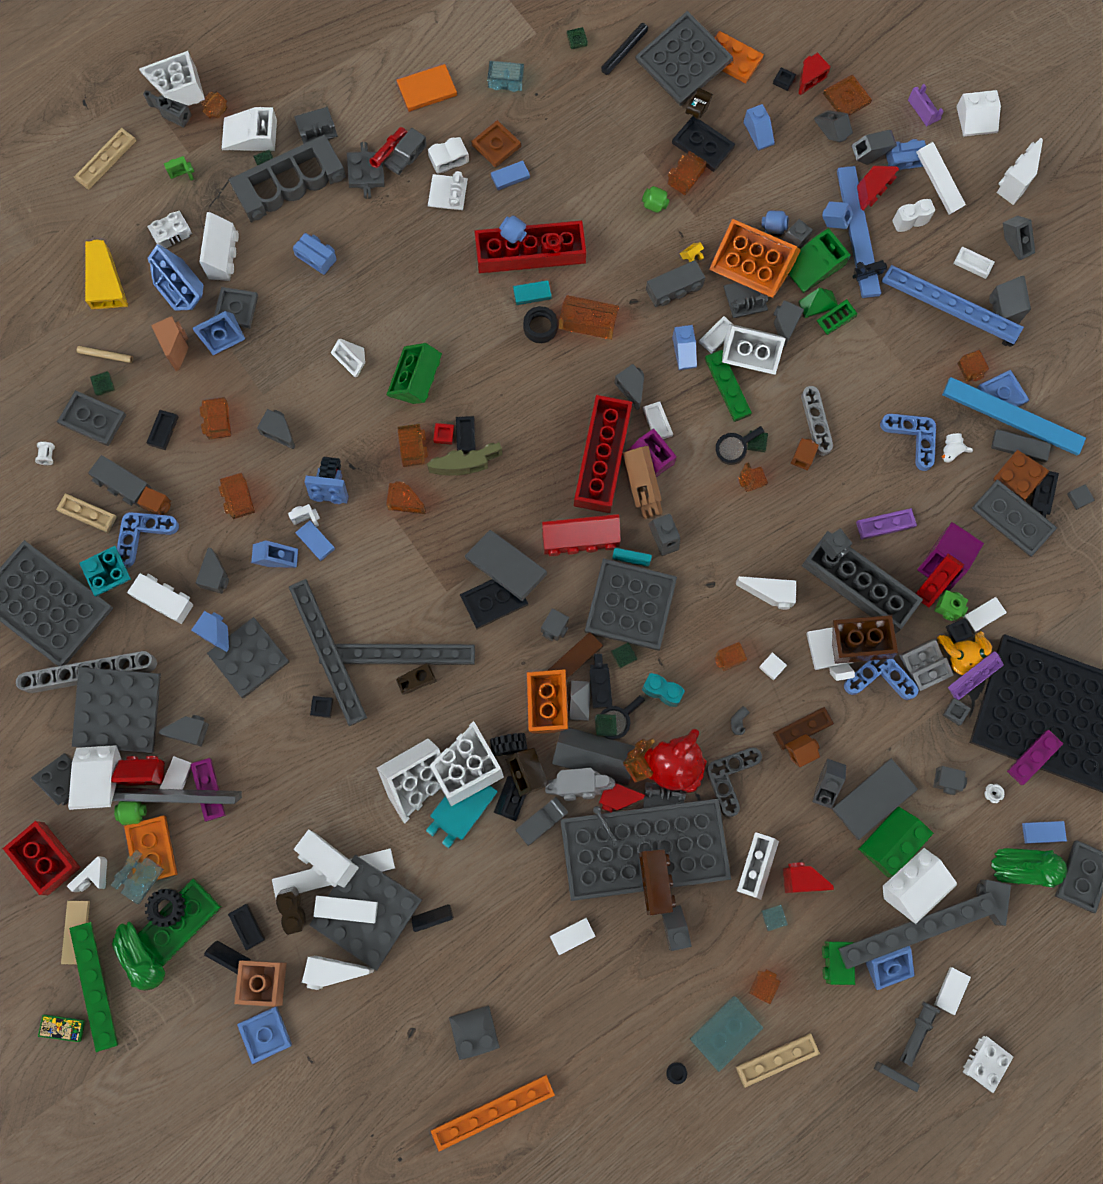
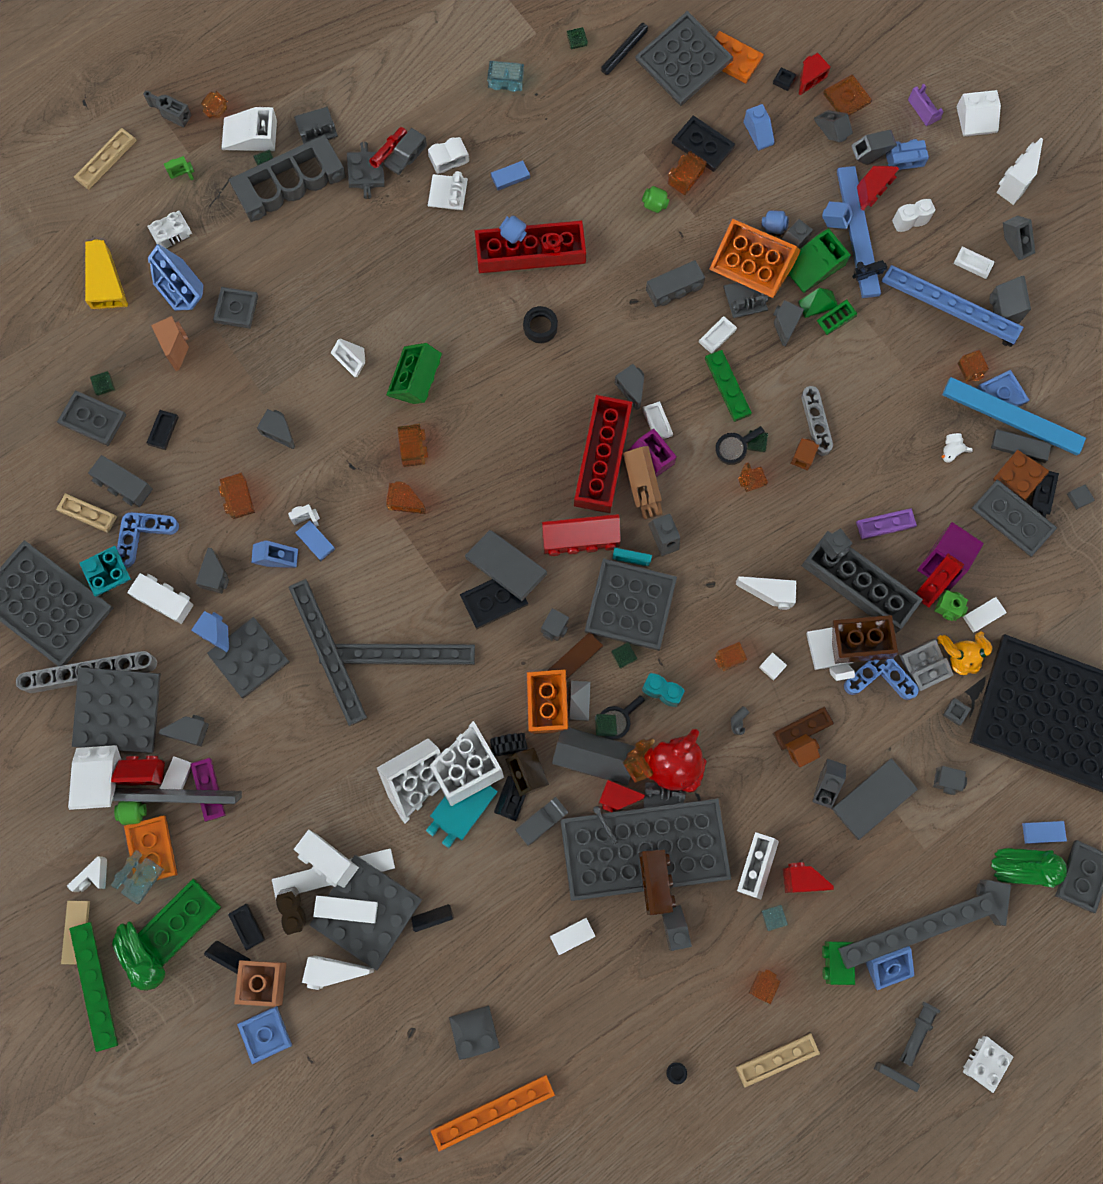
red brick [2,821,81,896] -> none
dark grey hinge [31,753,72,806] -> none
white bush [35,442,55,465] -> none
tile [38,1014,86,1042] -> none
tan bar [77,346,133,363] -> none
dark orange brick [137,487,171,515] -> none
white wedge [139,51,205,106] -> none
black tyre [145,889,186,927] -> none
medium blue slope [193,311,245,355] -> none
white slope [199,212,239,281] -> none
clear orange brick [200,397,231,439] -> none
medium blue brick [293,233,336,275] -> none
medium blue plate [304,457,348,504] -> none
black plate [310,696,333,718] -> none
orange tile [396,64,457,112] -> none
dark brown leg [396,663,437,694] -> none
olive slope [427,442,502,476] -> none
red plate [433,423,454,445] -> none
black tile [456,416,476,454] -> none
dark orange plate [471,120,521,168] -> none
teal tile [513,280,552,305] -> none
light grey hinge [545,768,616,801] -> none
clear orange slope [559,295,619,340] -> none
black hinge [589,654,613,709] -> none
medium blue slope [672,325,697,370] -> none
yellow tile [679,242,704,262] -> none
dark brown leg [685,88,713,119] -> none
clear light blue tile [690,996,763,1072] -> none
dark grey beam [706,748,762,817] -> none
white slope [722,324,786,375] -> none
green slope [858,806,934,878] -> none
medium blue beam [880,414,936,471] -> none
white slope [883,848,957,924] -> none
white tile [916,142,966,214] -> none
white tile [934,967,971,1015] -> none
black plate [946,618,973,644] -> none
medium lavender tile [948,651,1004,700] -> none
white plate [984,784,1004,803] -> none
magenta plate [1007,729,1063,785] -> none

